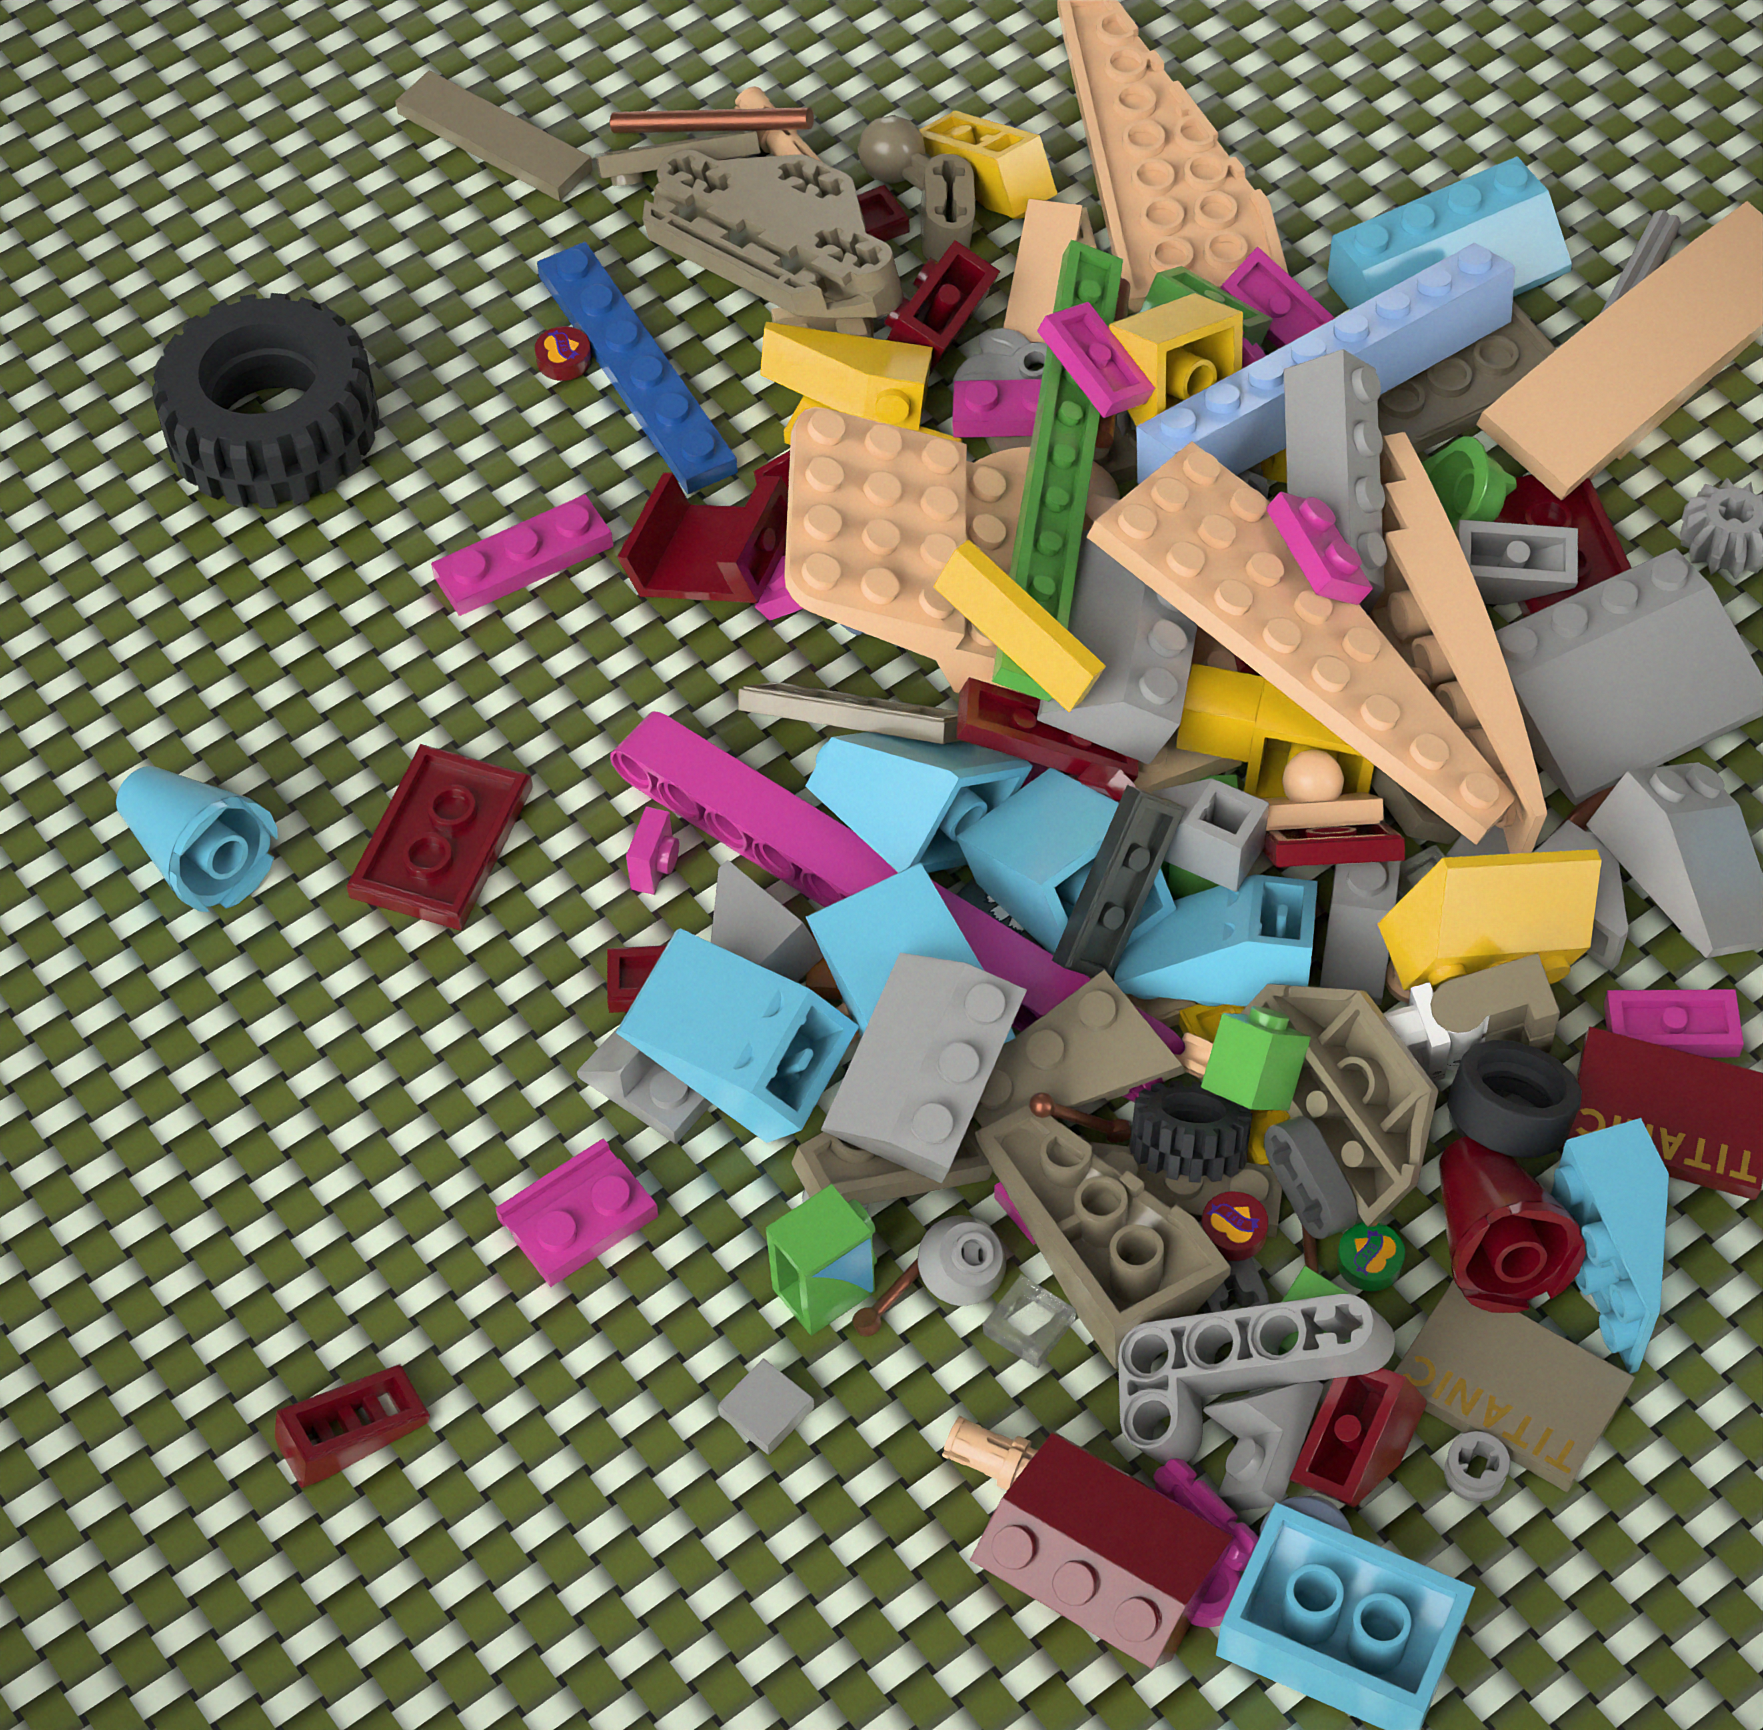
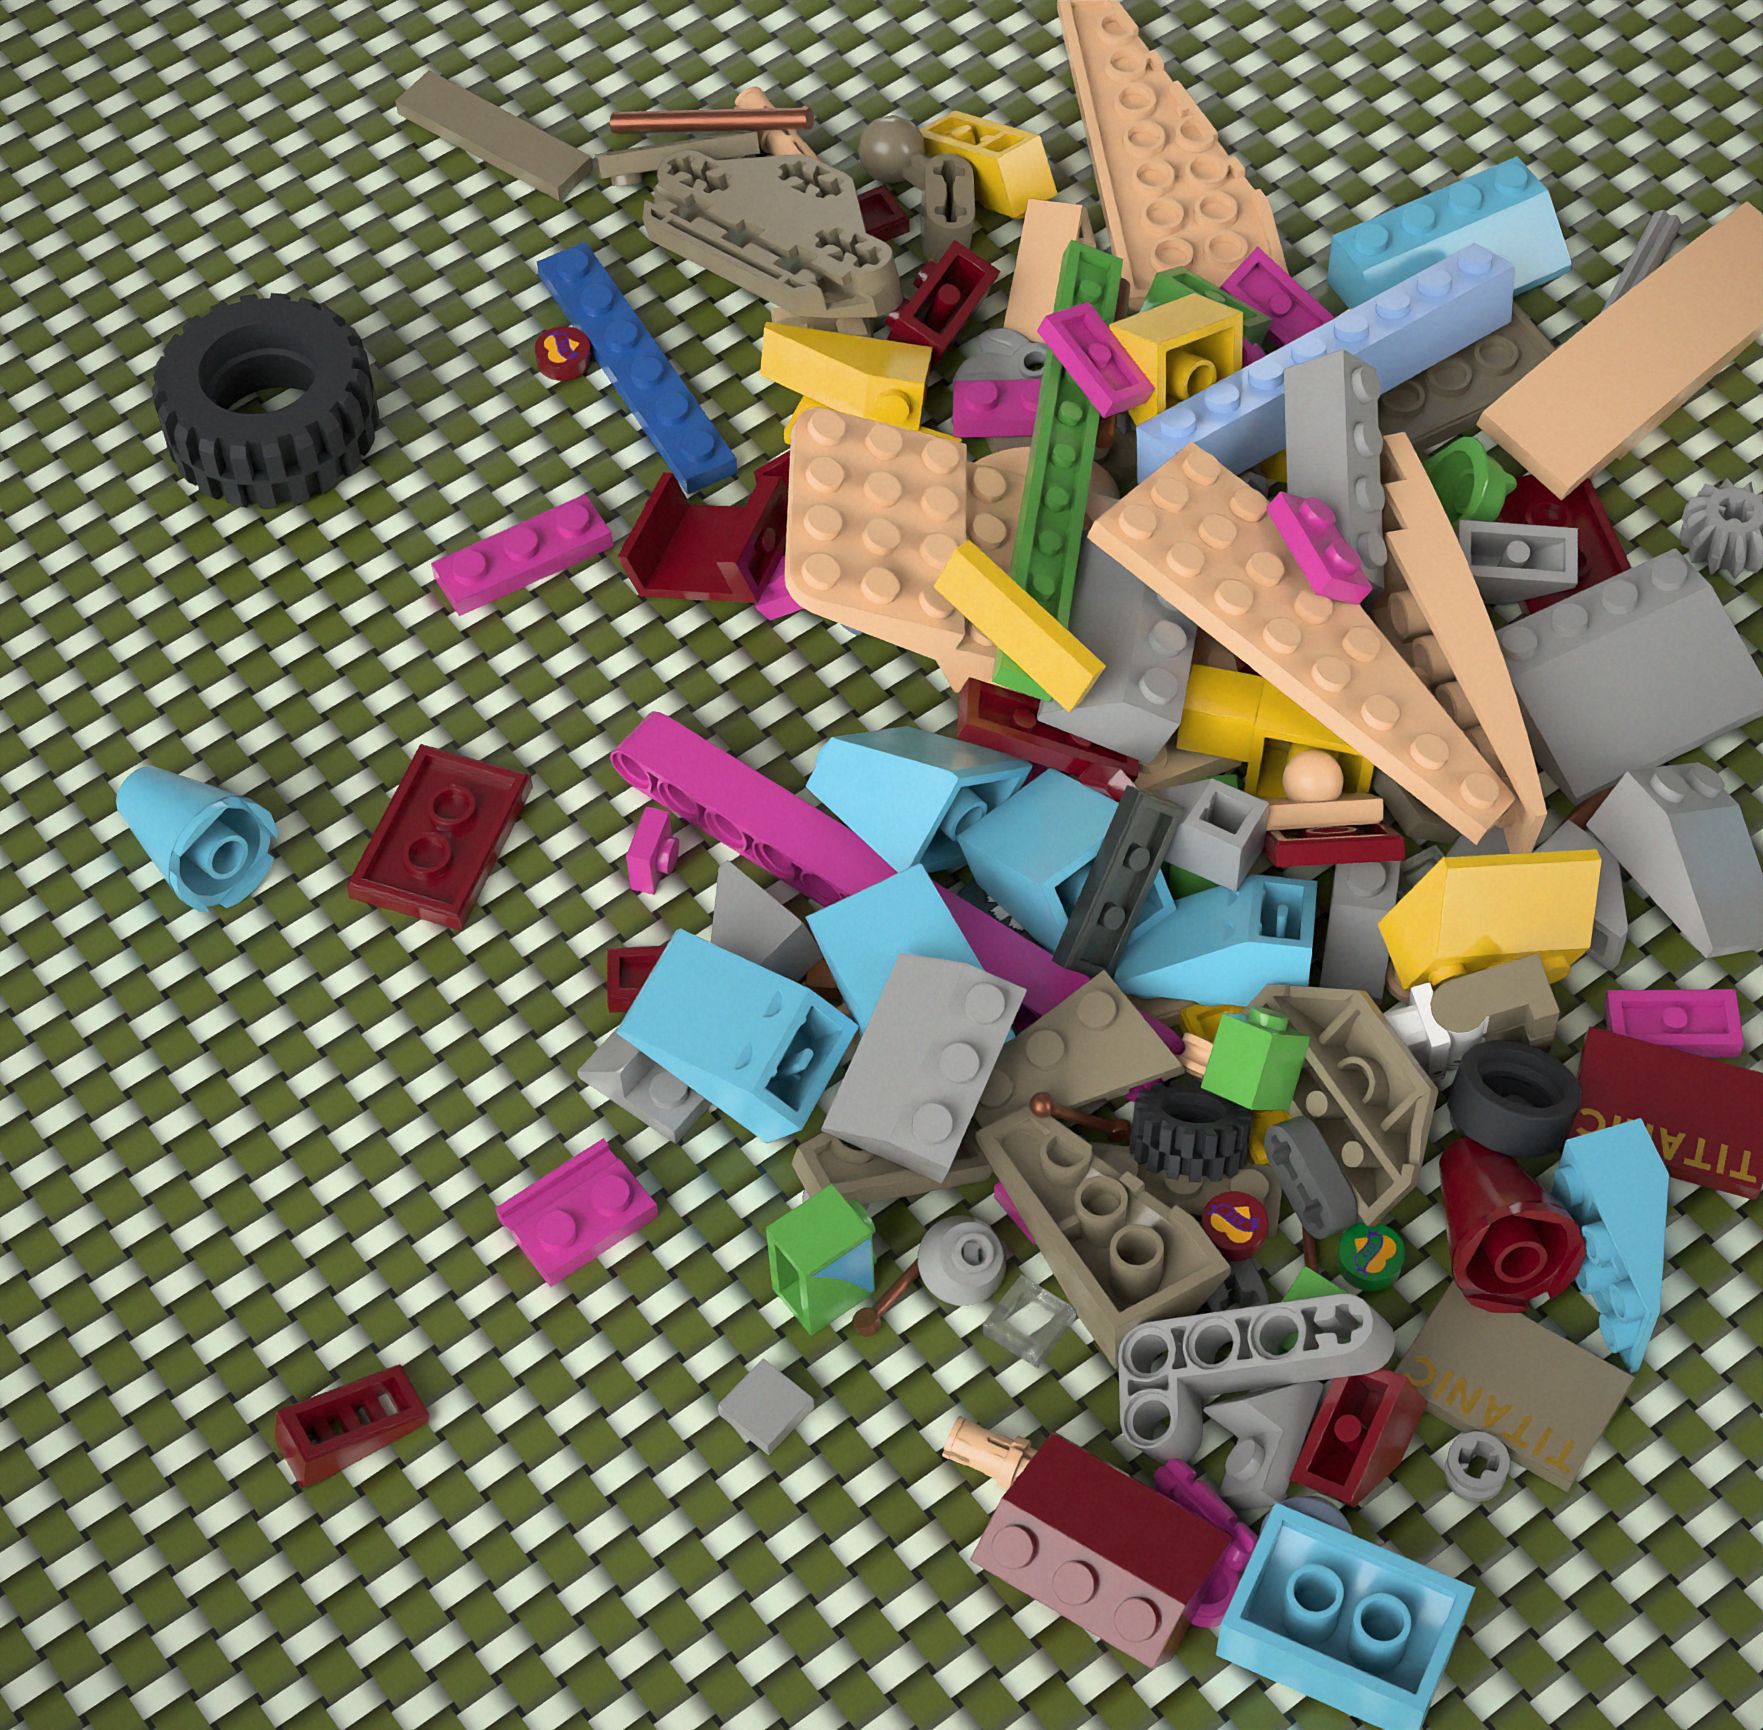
tile [738,682,961,744] -> none

